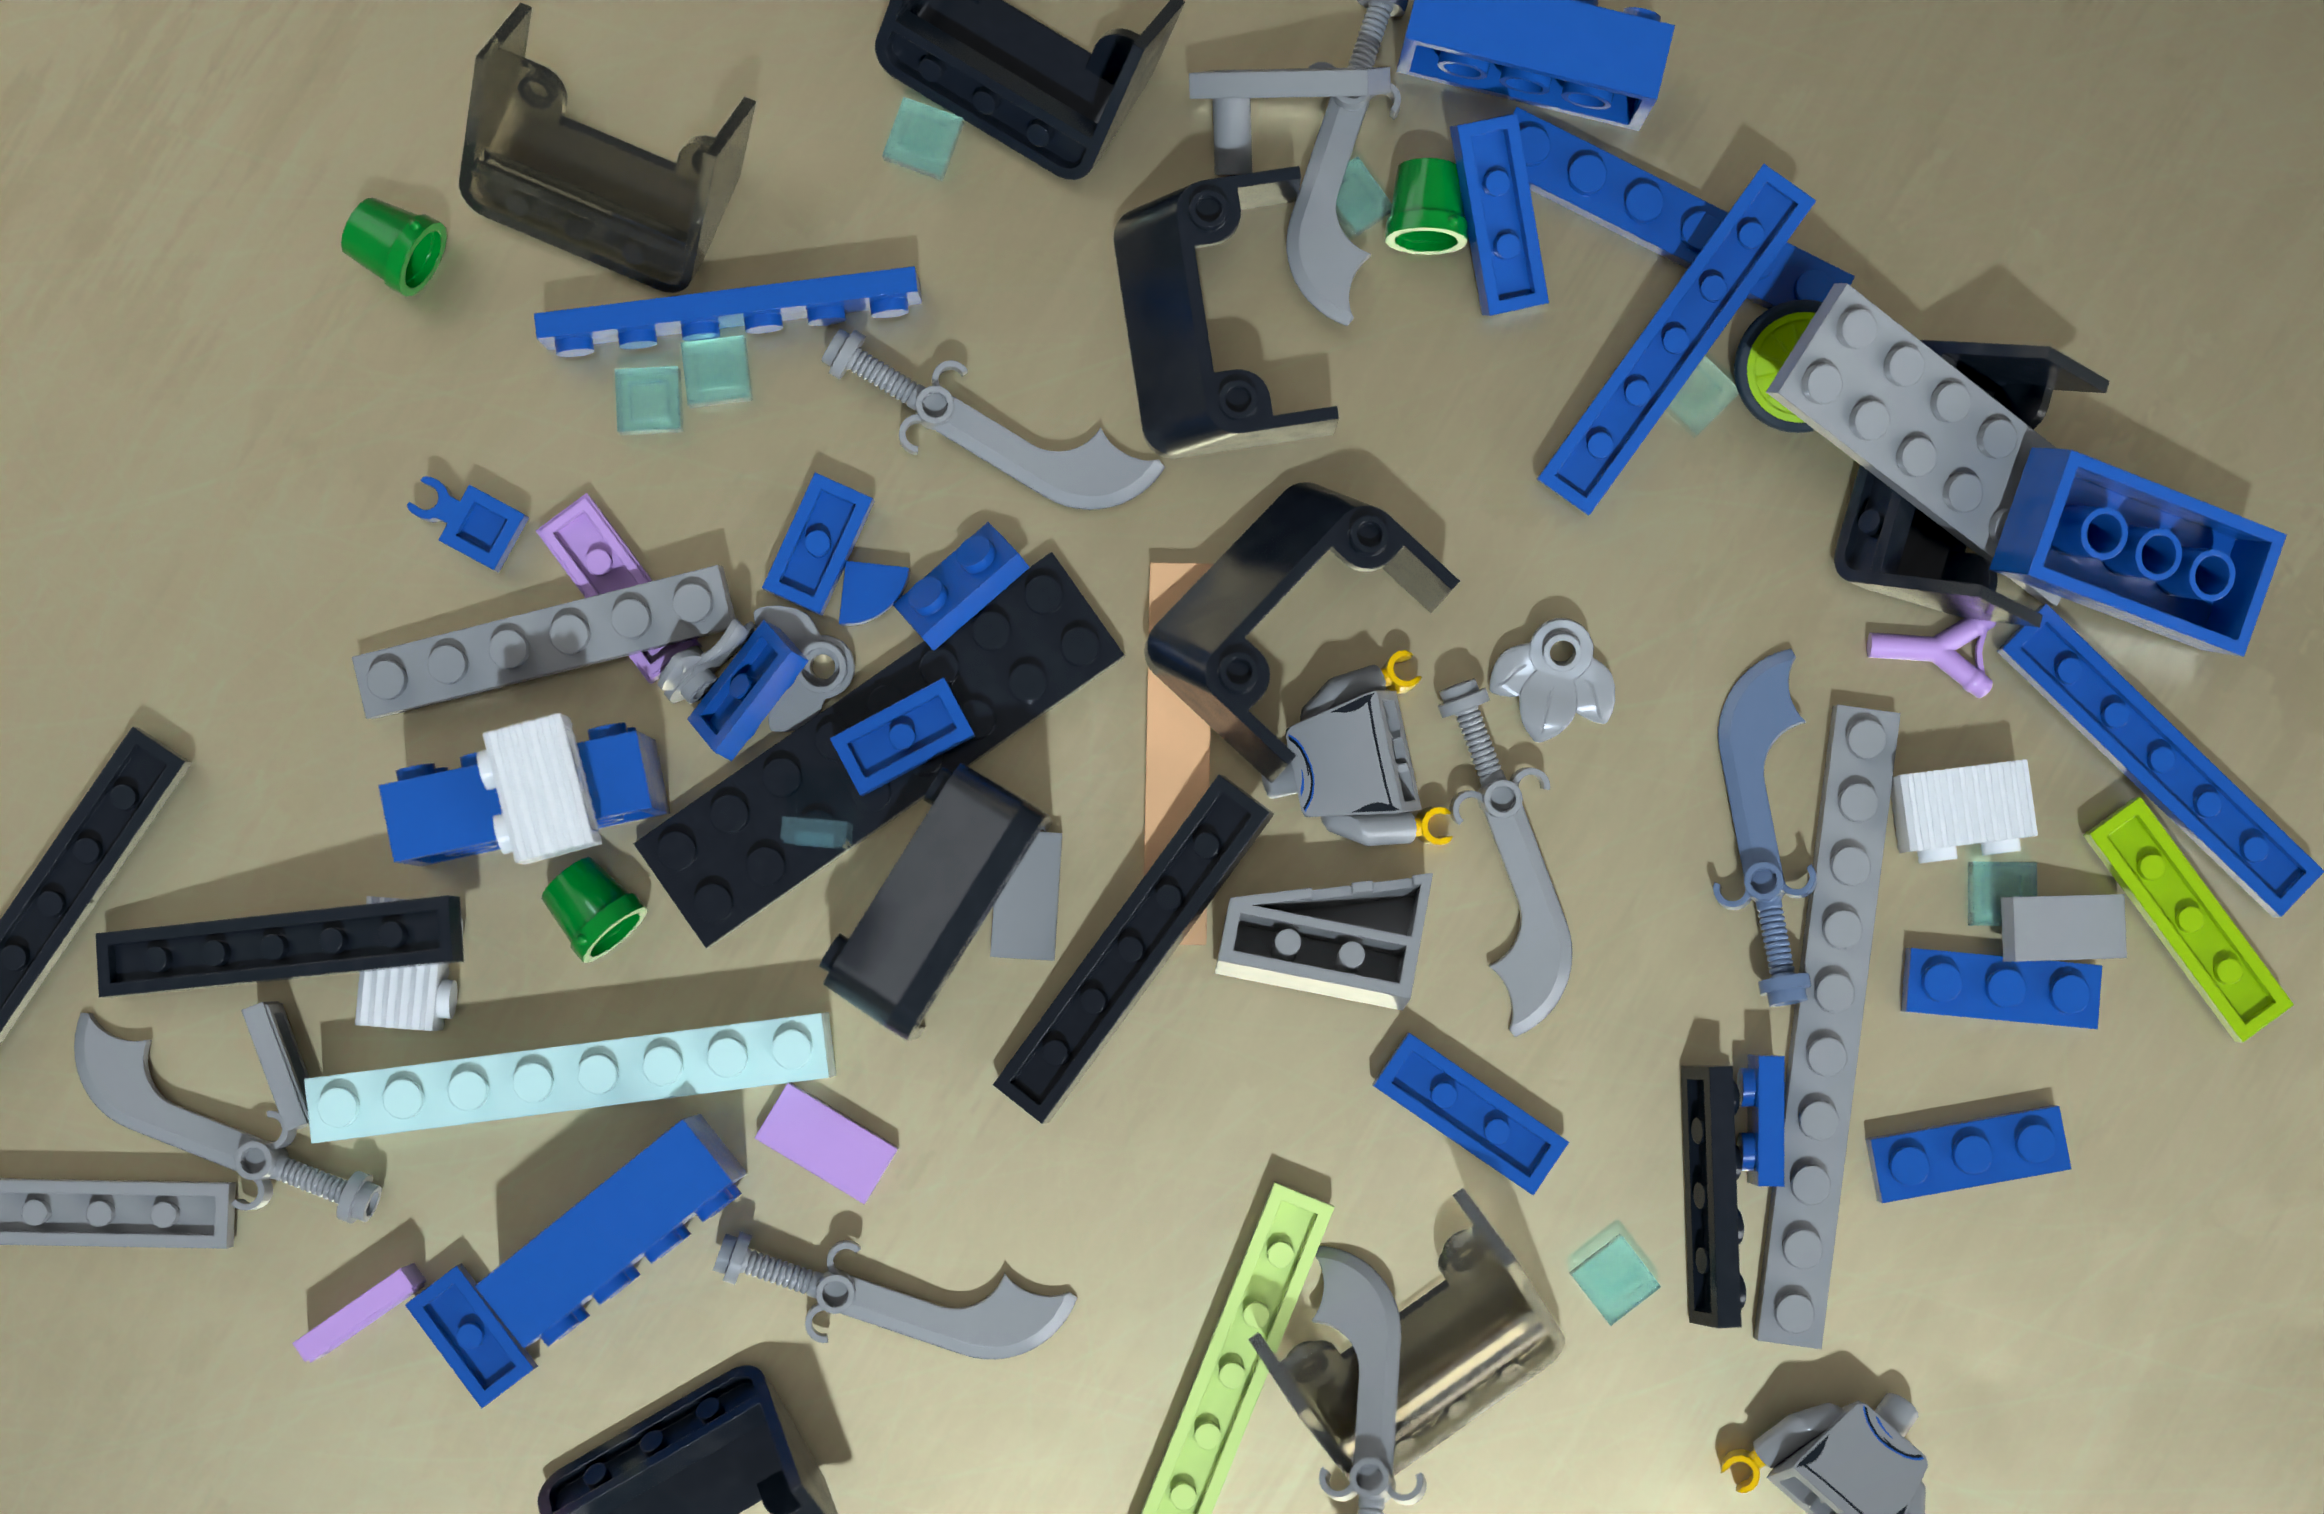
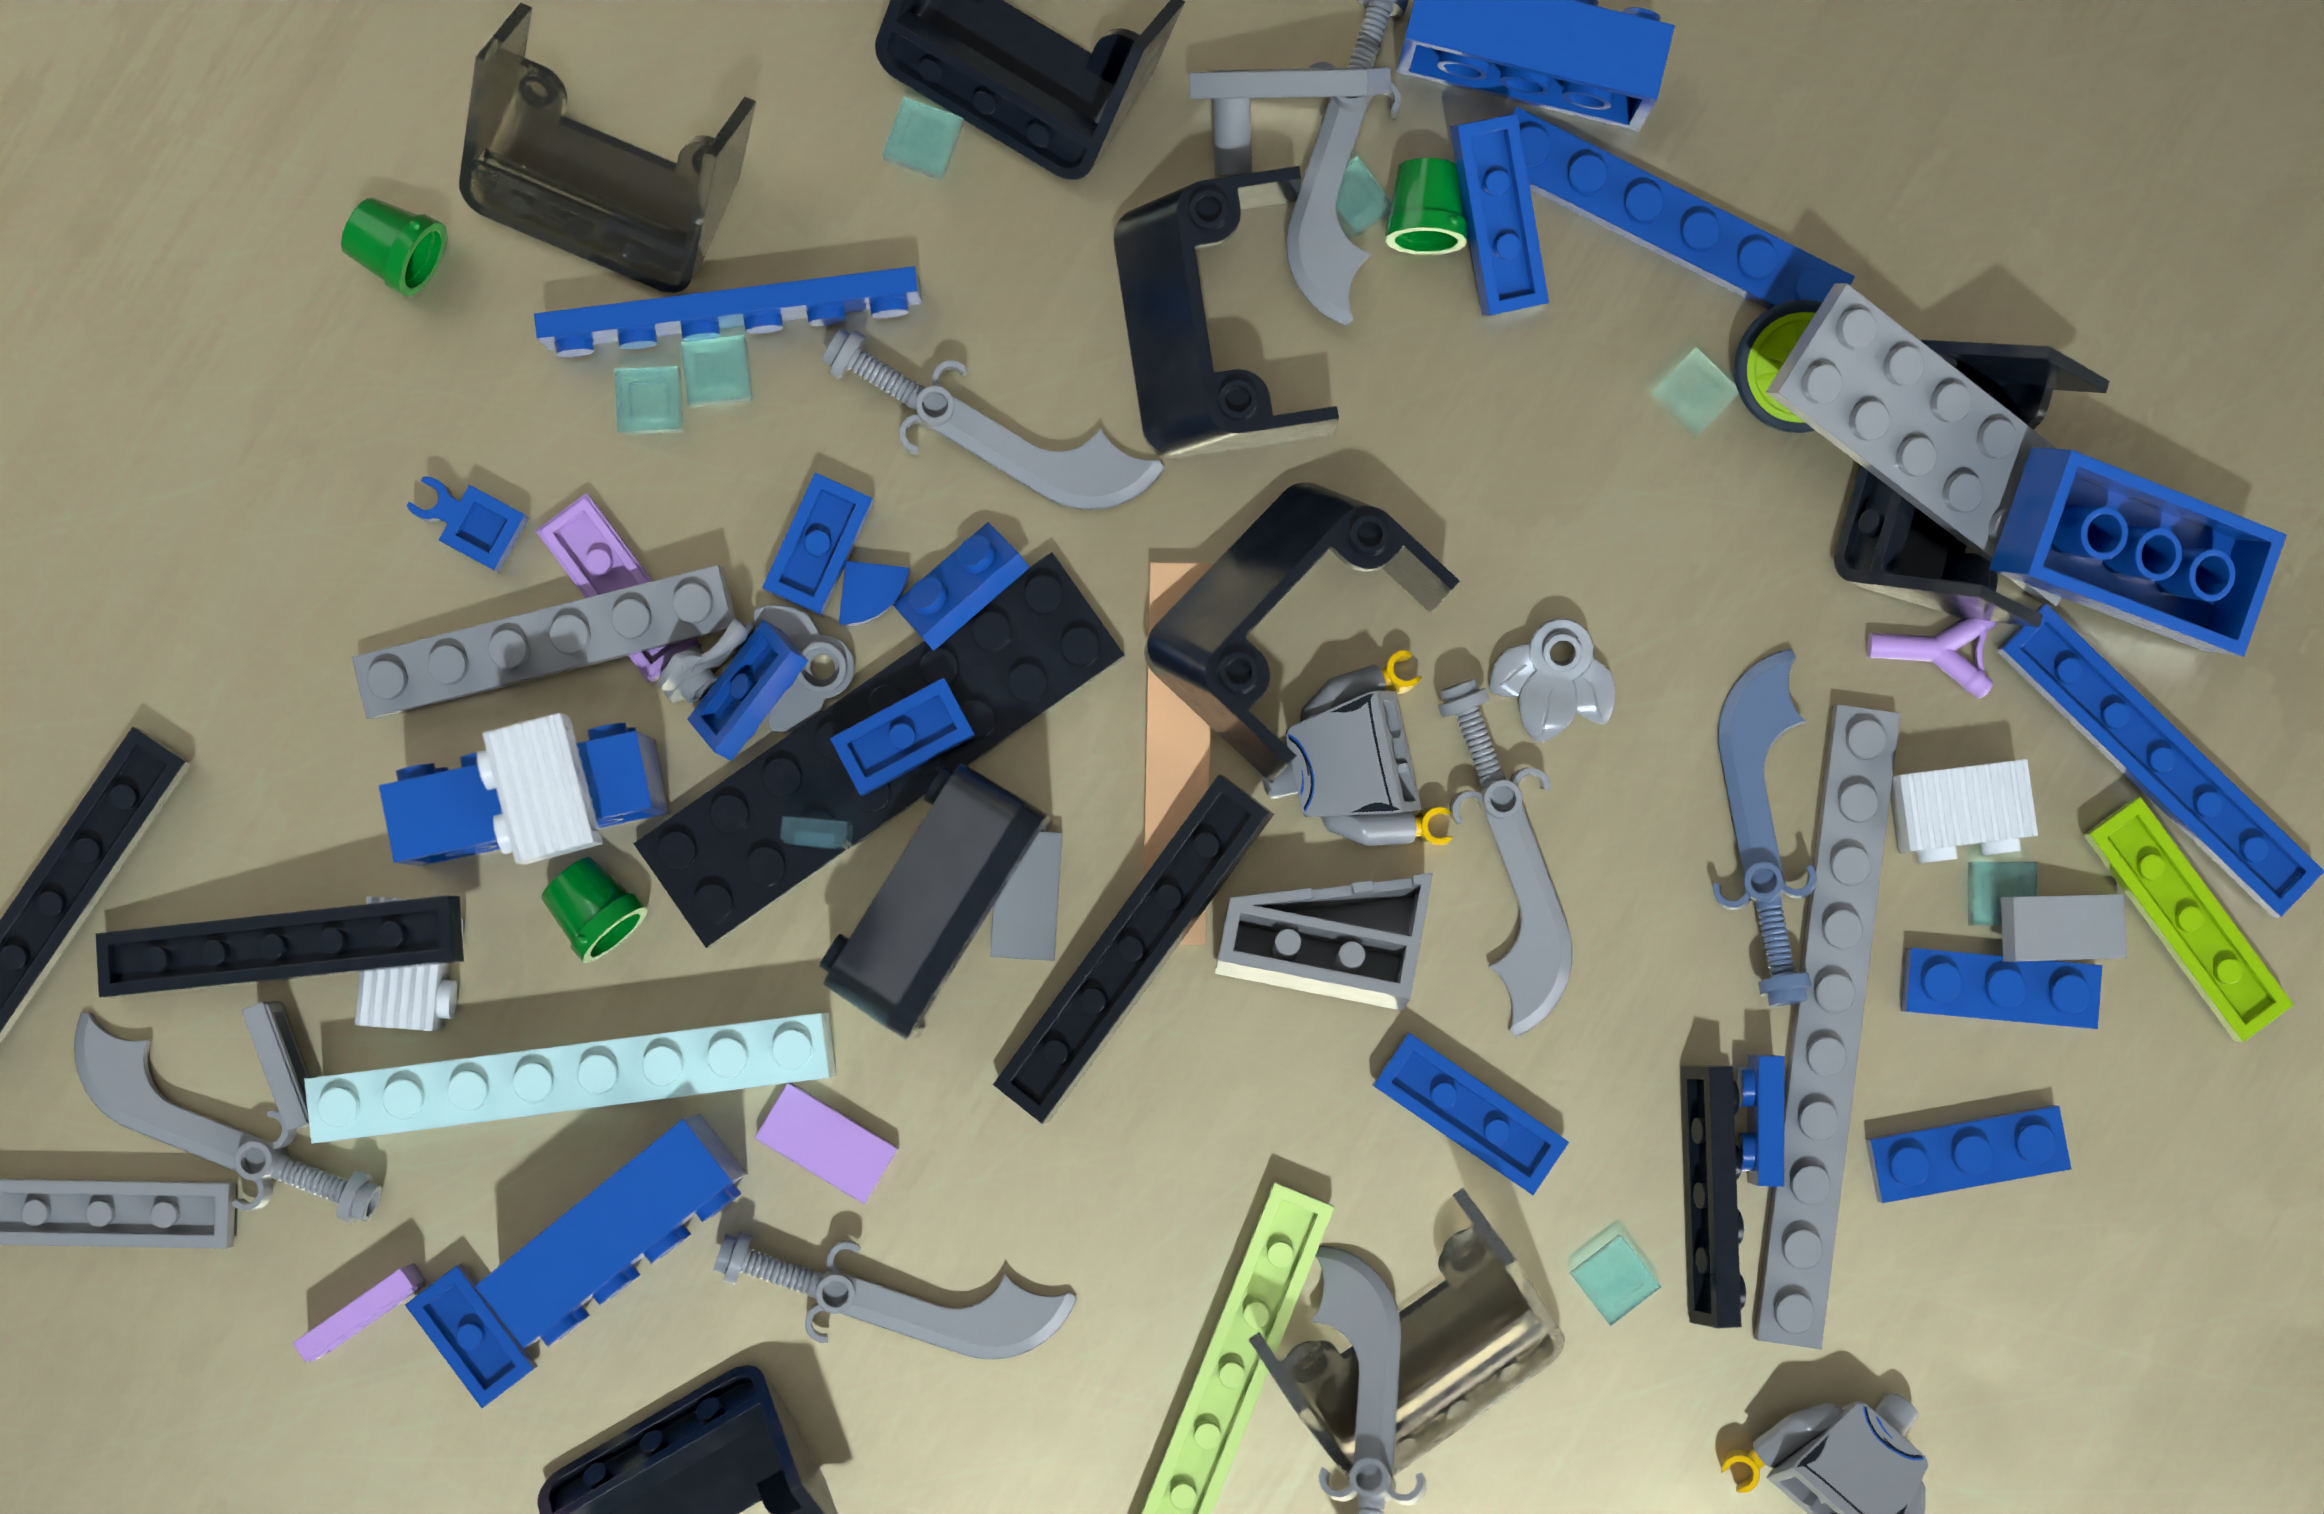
blue plate [1537,164,1816,516] -> none

